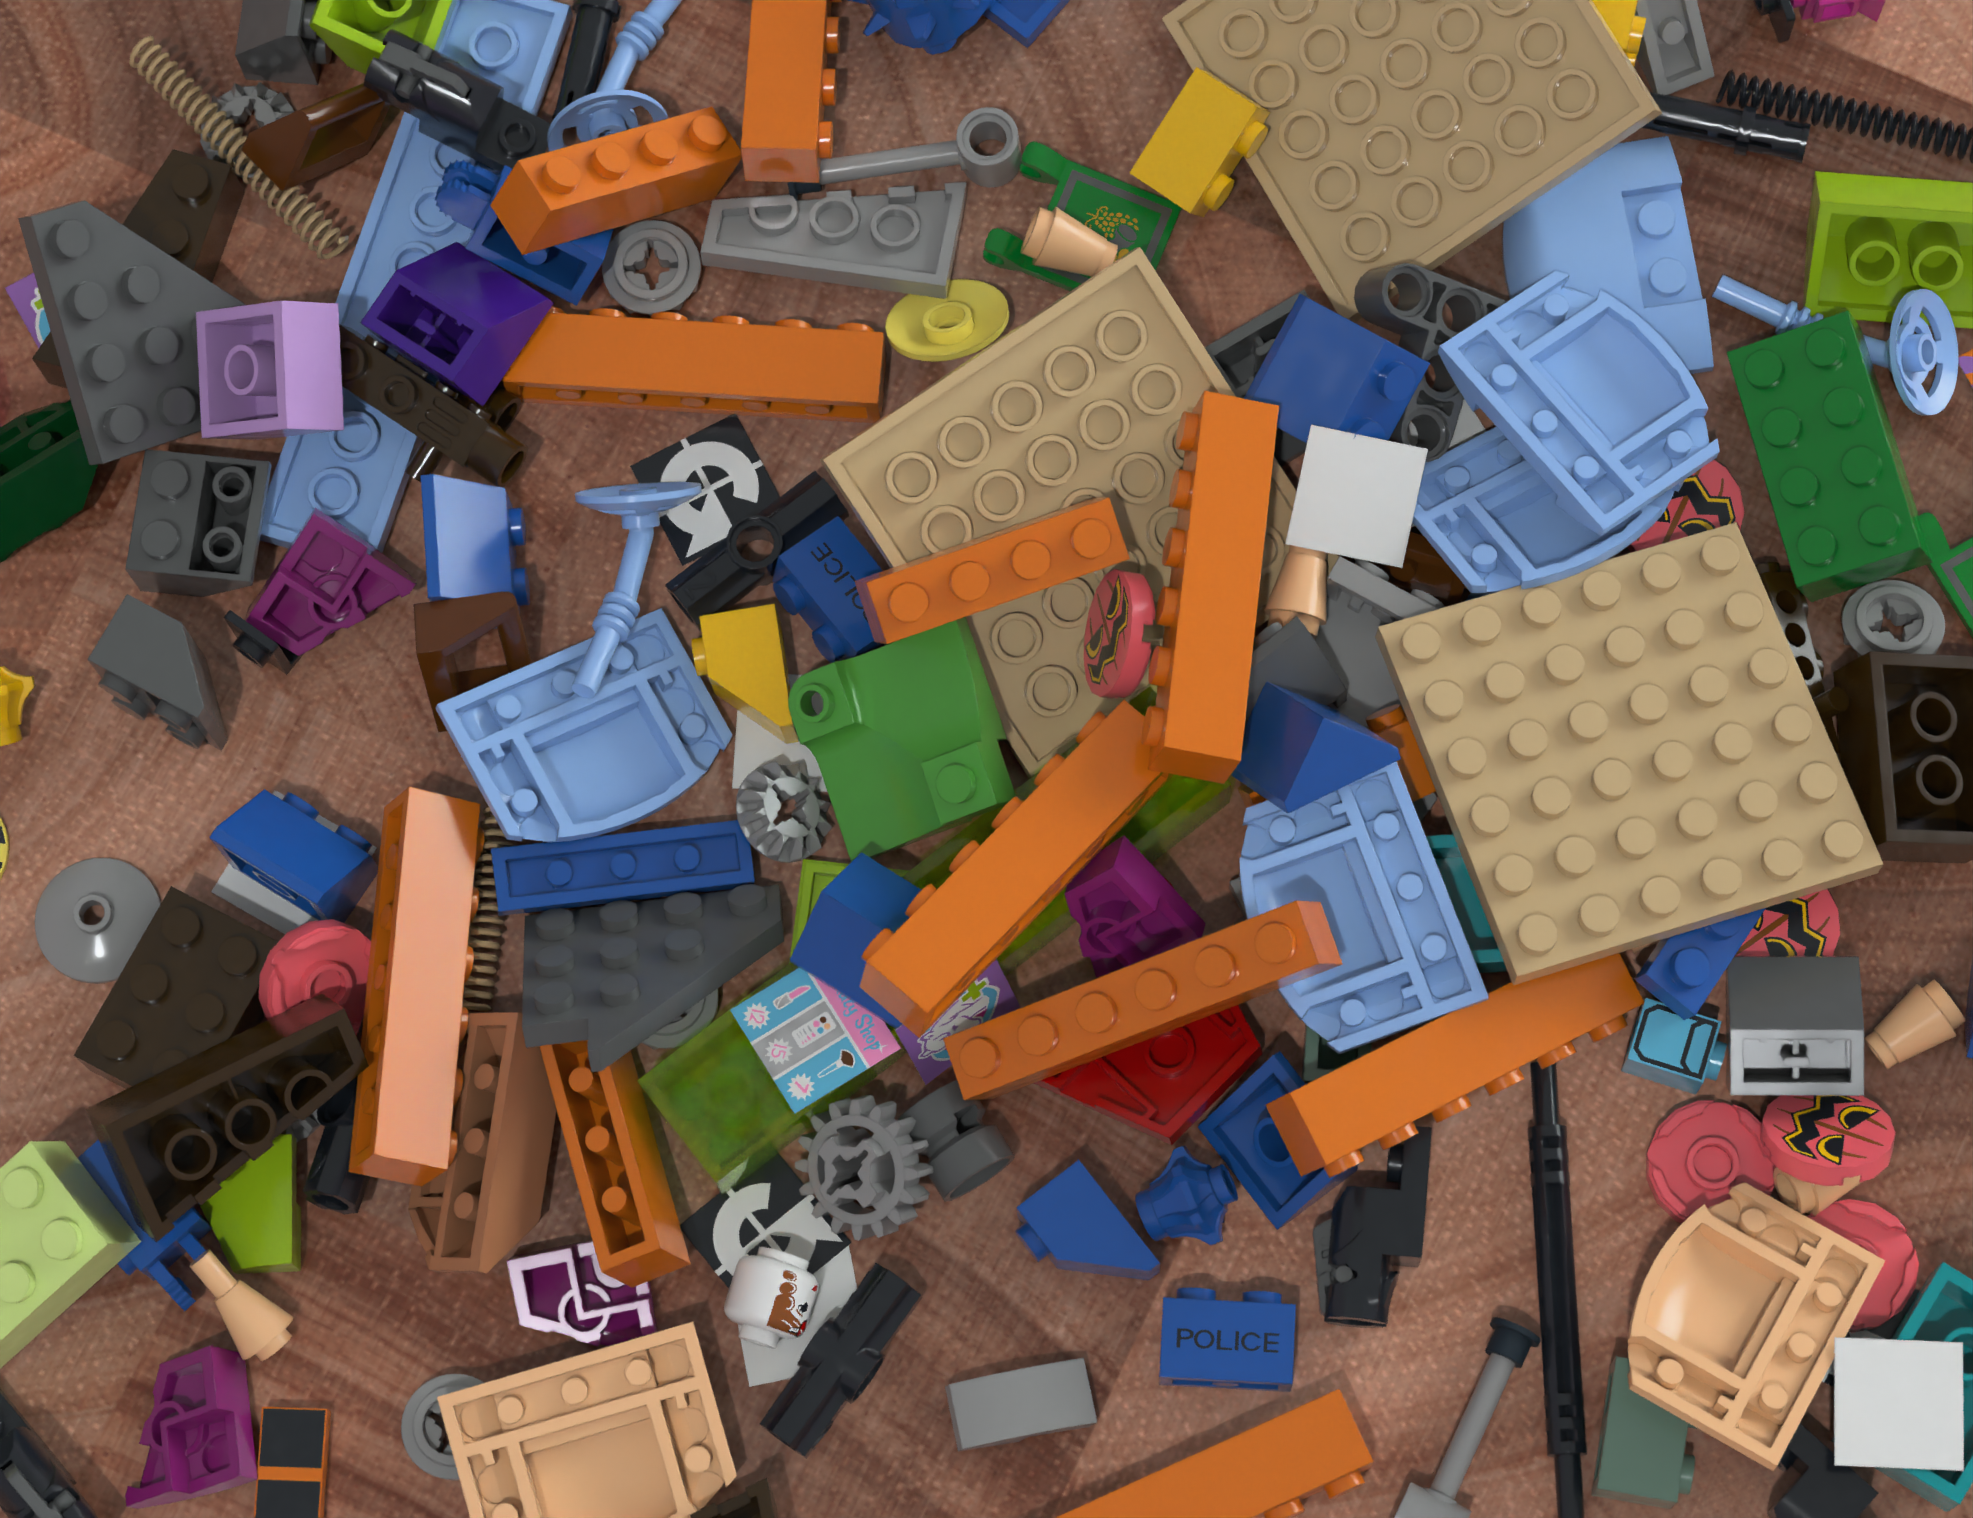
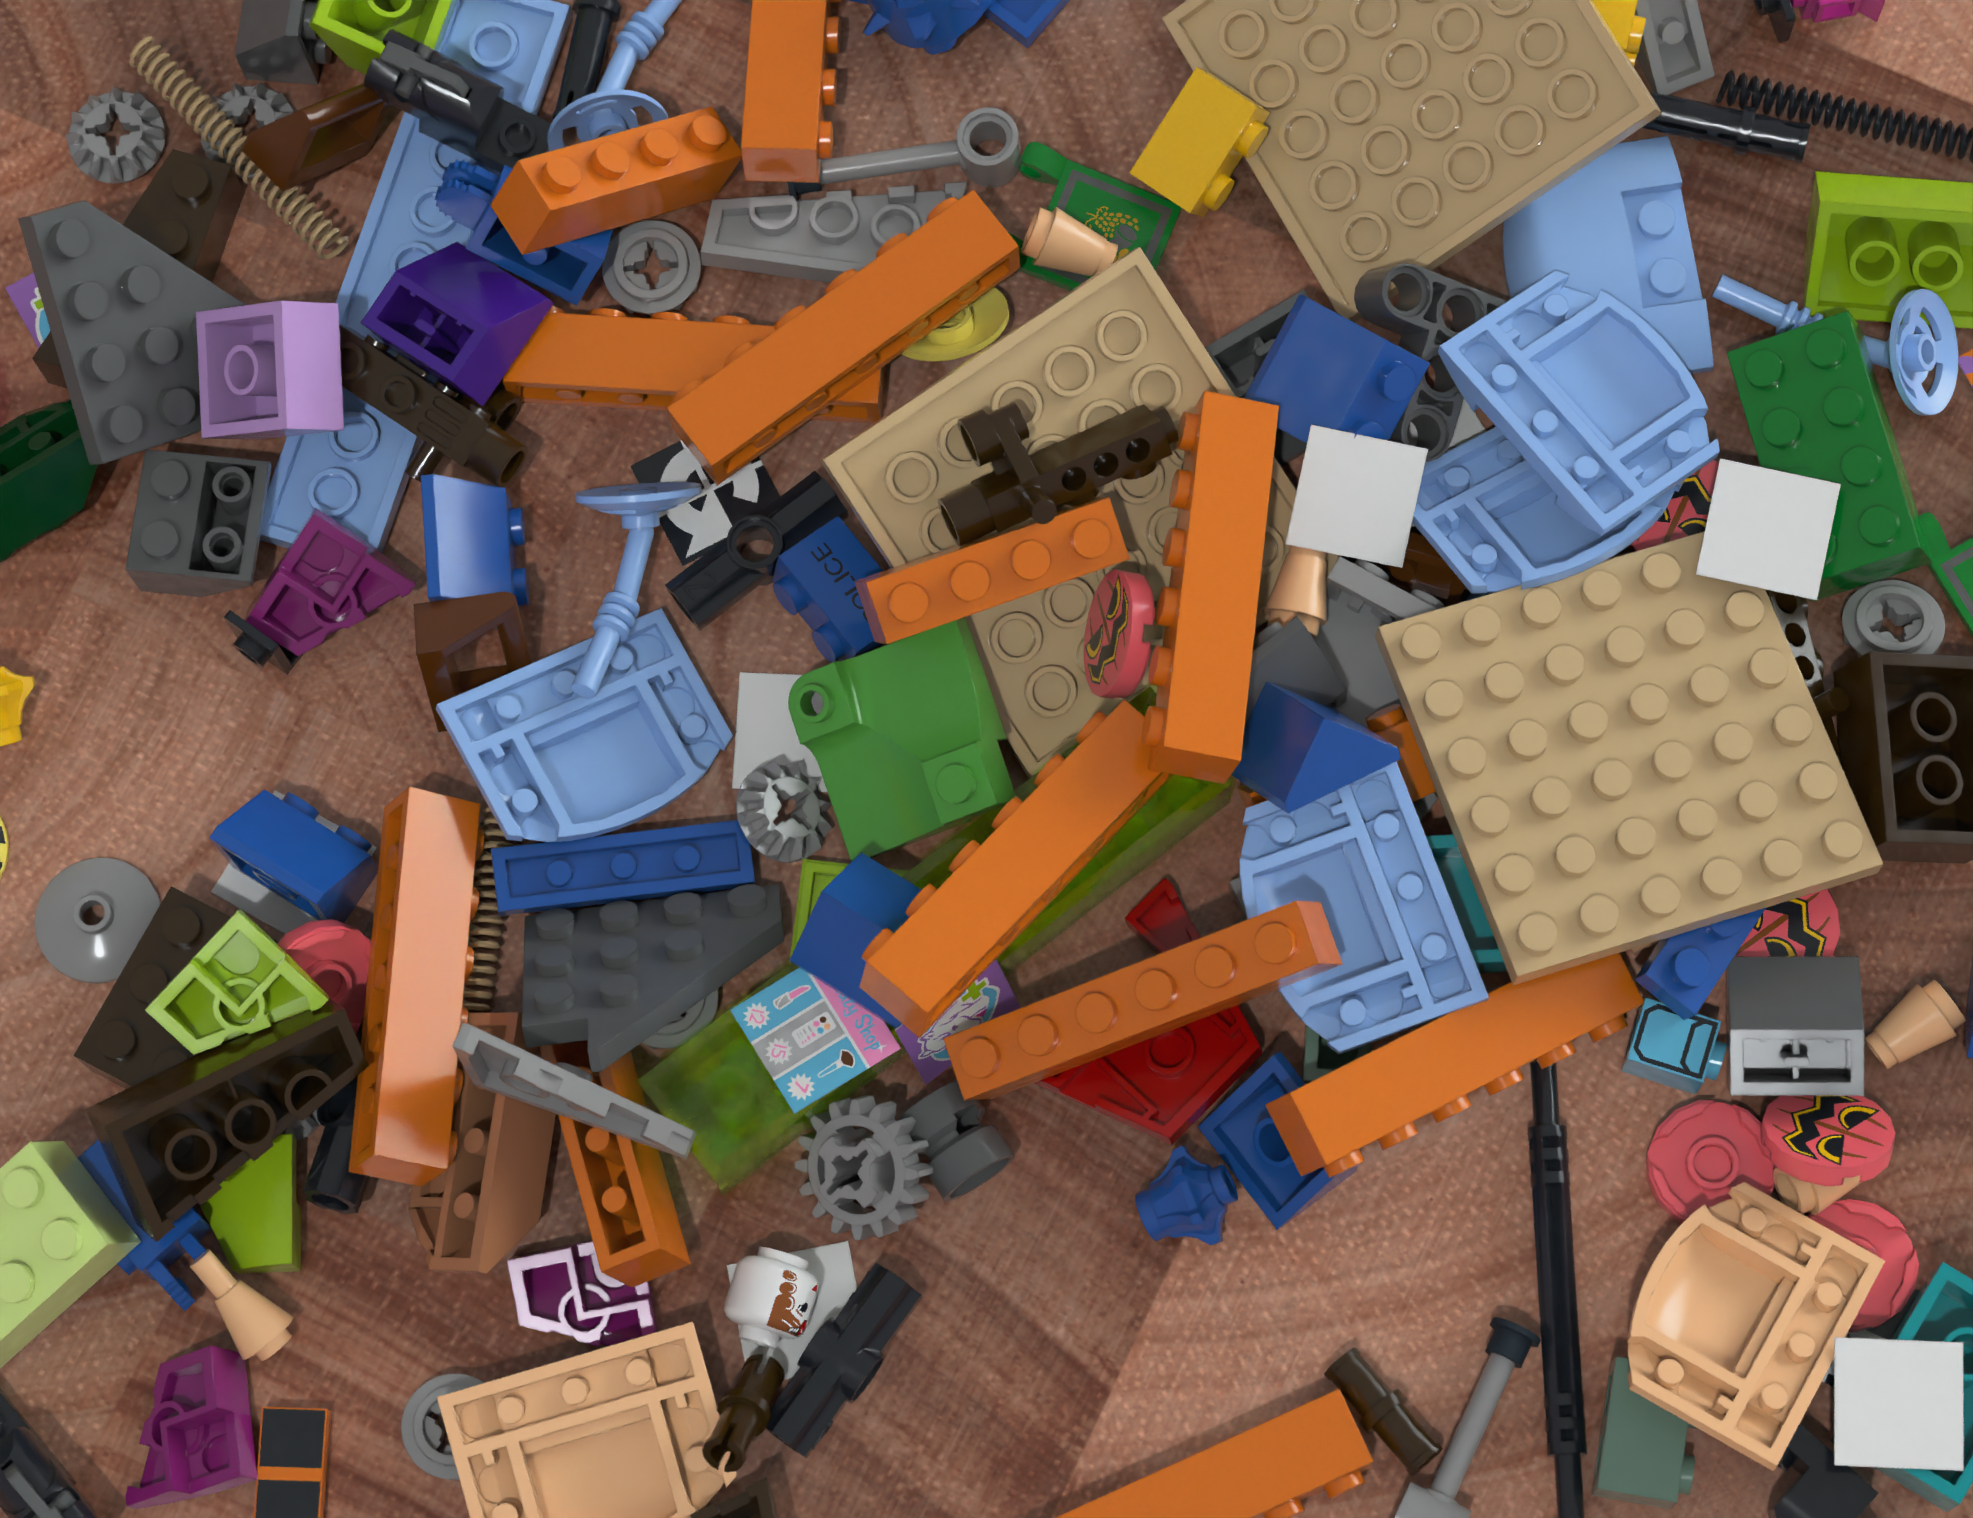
dark grey slope [87,594,228,751] -> none
sticker [680,1149,852,1288] -> none
yellow slope [691,604,799,744] -> none
light grey slope [945,1358,1097,1452] -> none
blue slope [1015,1160,1160,1281] -> none
magenta slope [1064,835,1206,978] -> none
blue brick [1159,1288,1296,1392] -> none
black plate [1312,1126,1432,1328] -> none
none -> light grey gear [65,86,165,183]
none -> lime slope [145,908,329,1055]
none -> light grey wing [452,1023,696,1159]
none -> orange brick [667,190,1020,486]
none -> dark brown pin [702,1354,785,1472]
none -> dark brown piece [938,402,1178,547]
none -> dark brown pin [1324,1347,1443,1476]
none -> white sticker [1696,459,1841,600]

